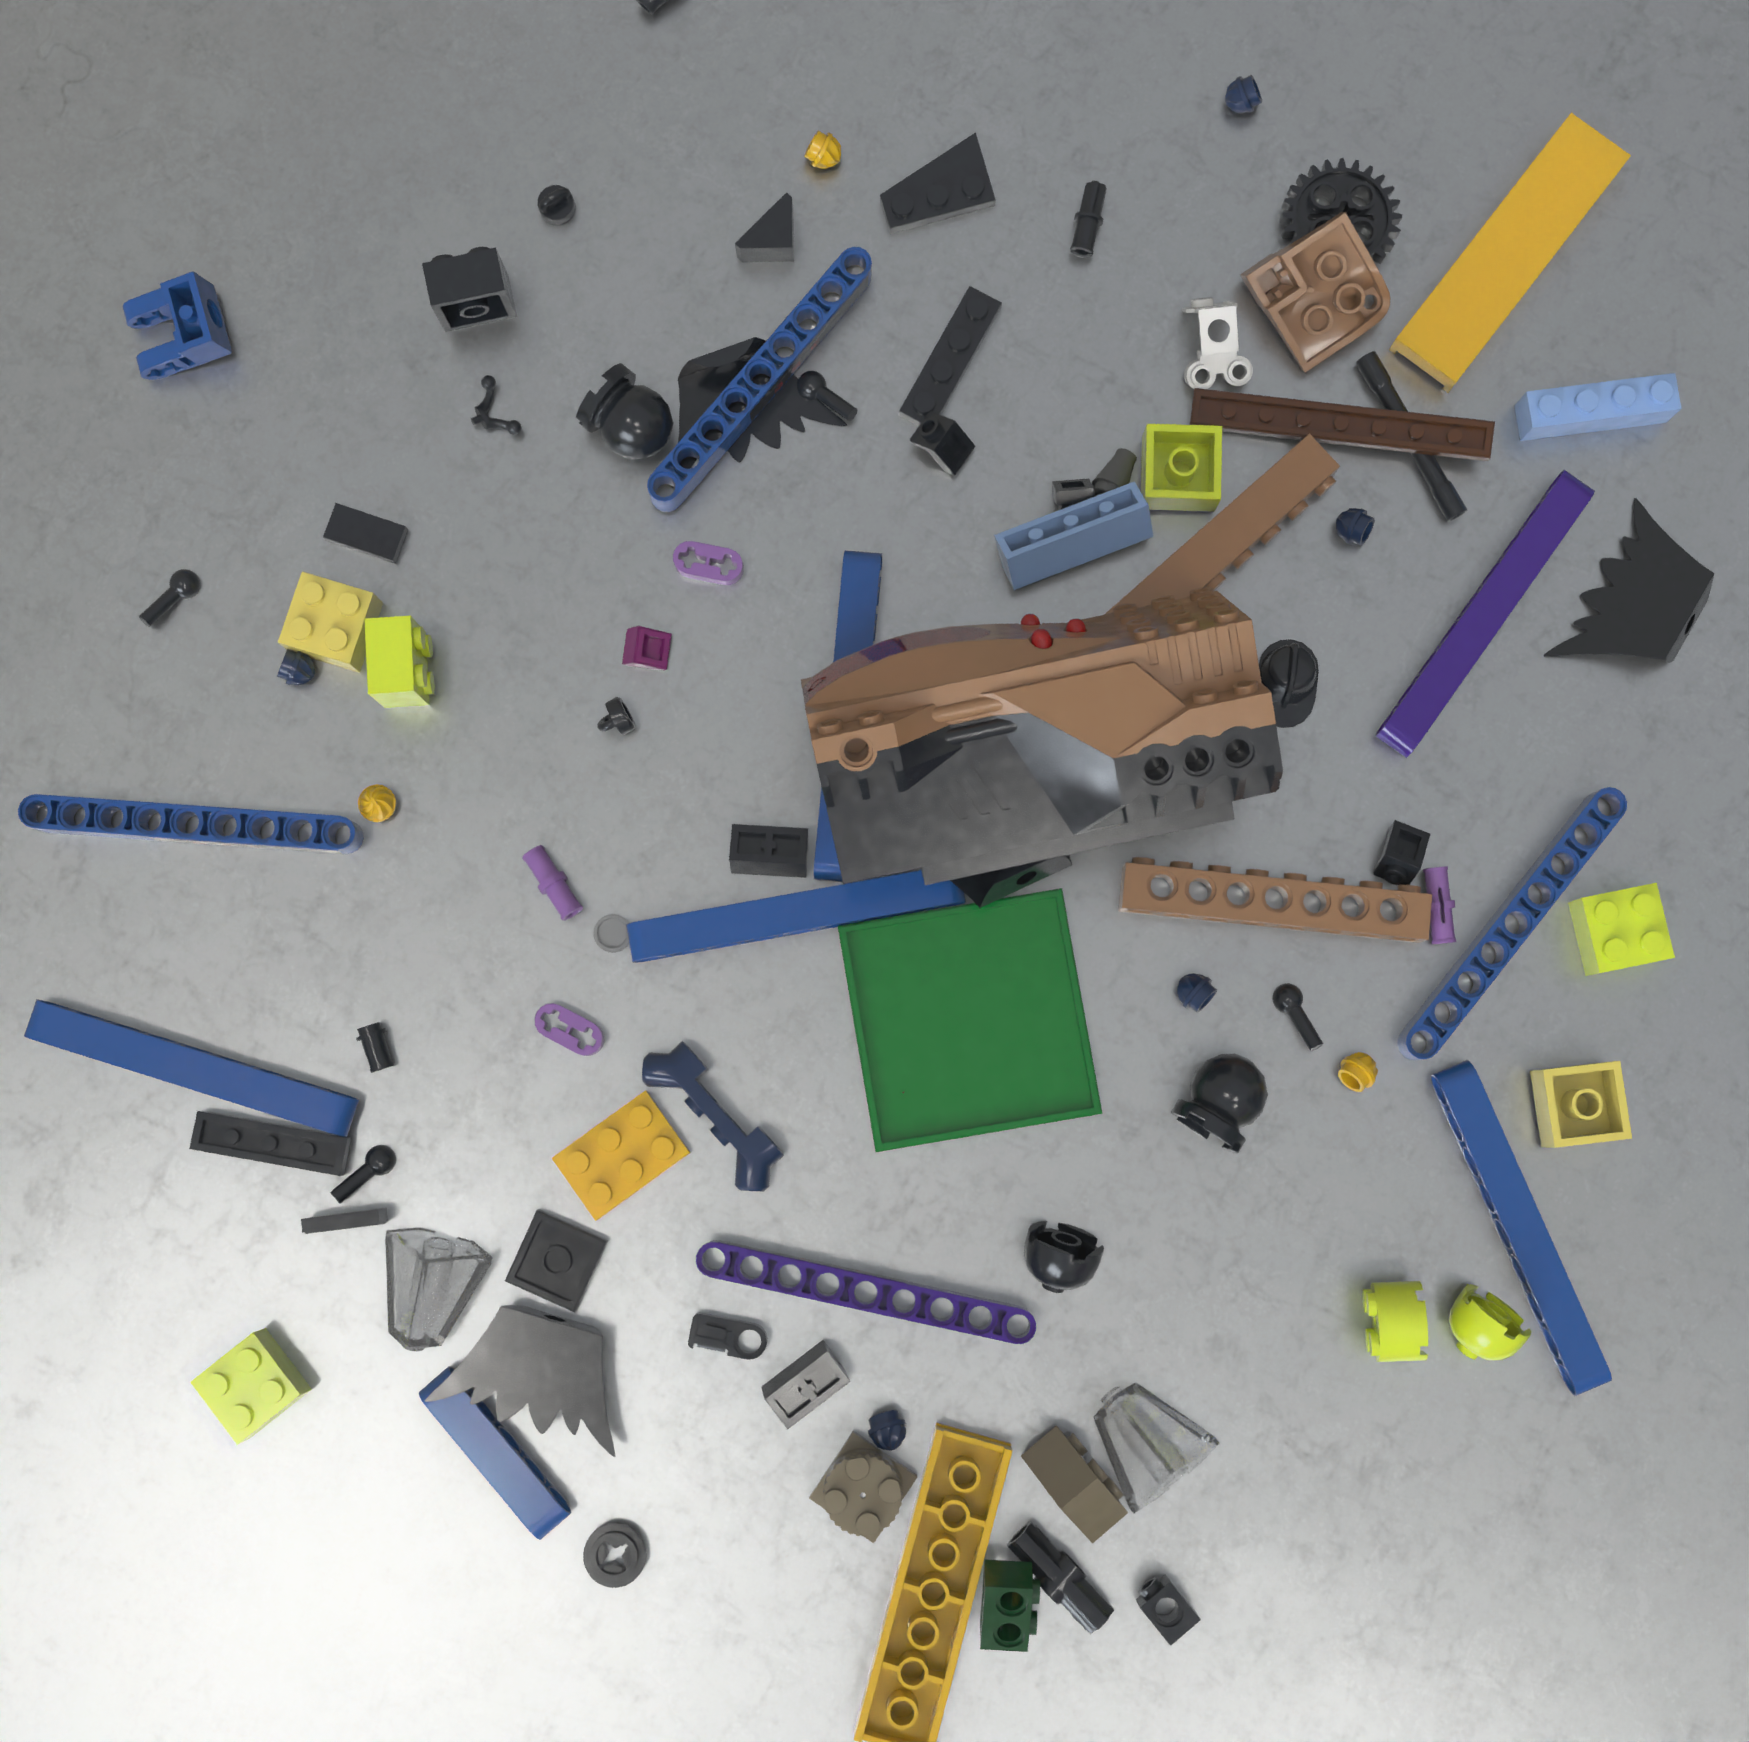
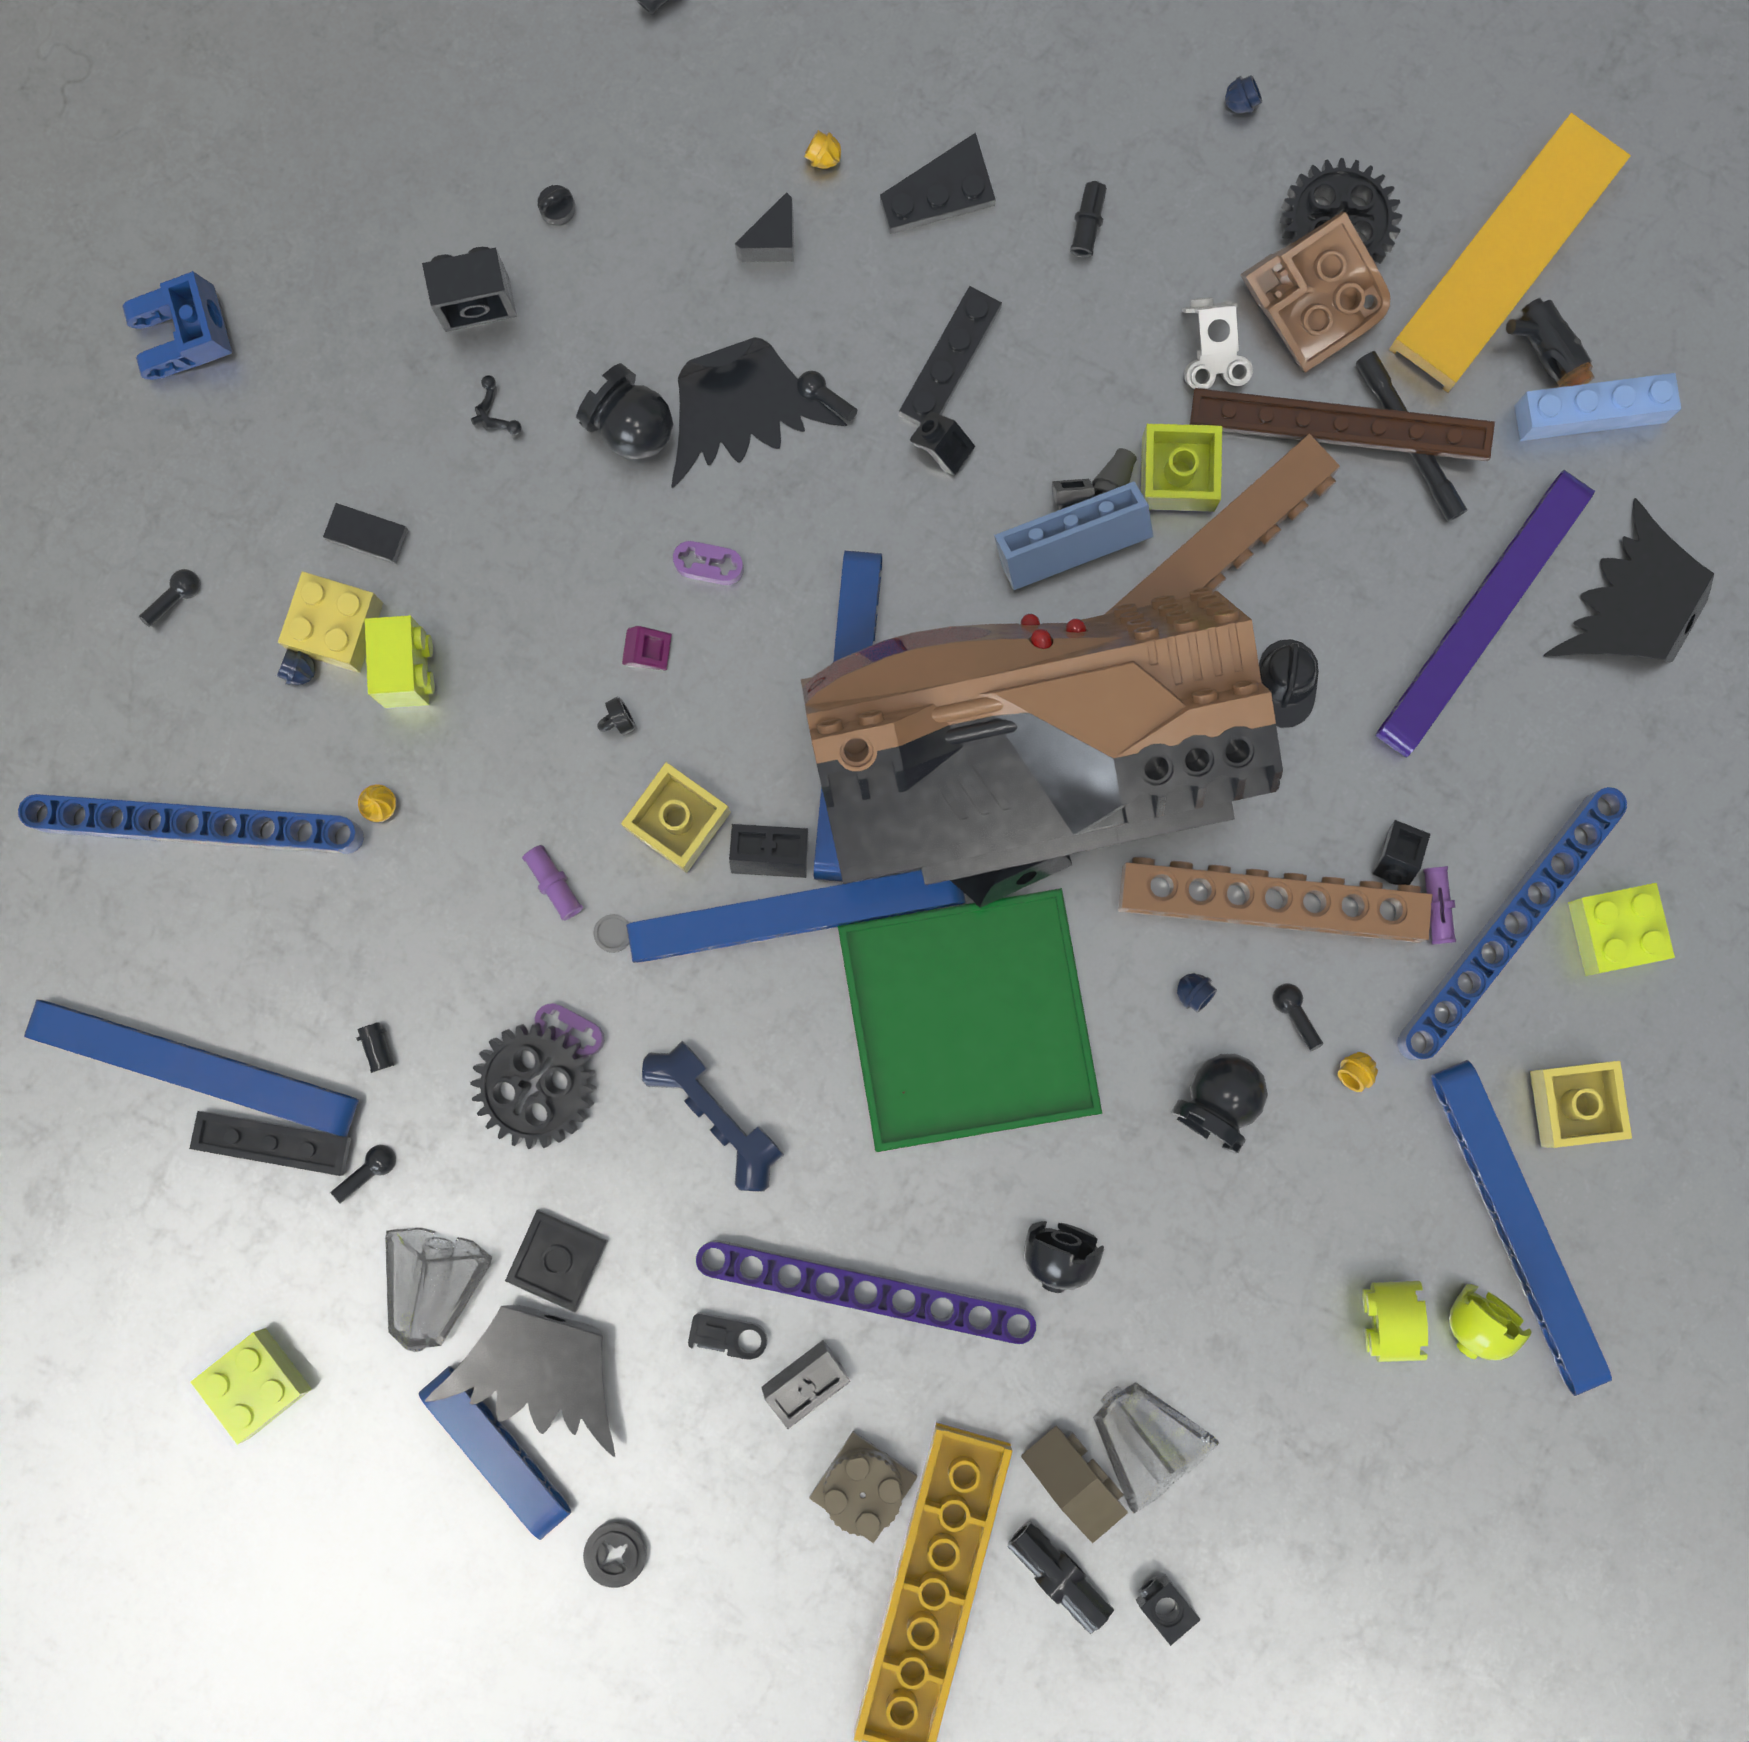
black tile [301,1208,388,1234] -> none
yellow plate [552,1090,691,1221] -> none
blue beam [647,247,872,512] -> none
dark blue plate [868,1410,906,1451] -> none
dark green brick [980,1559,1040,1652] -> none
dark blue plate [1336,508,1375,546] -> none
none -> black gear [470,1023,597,1149]
none -> light yellow brick [621,762,731,873]
none -> black piece [1506,298,1595,387]

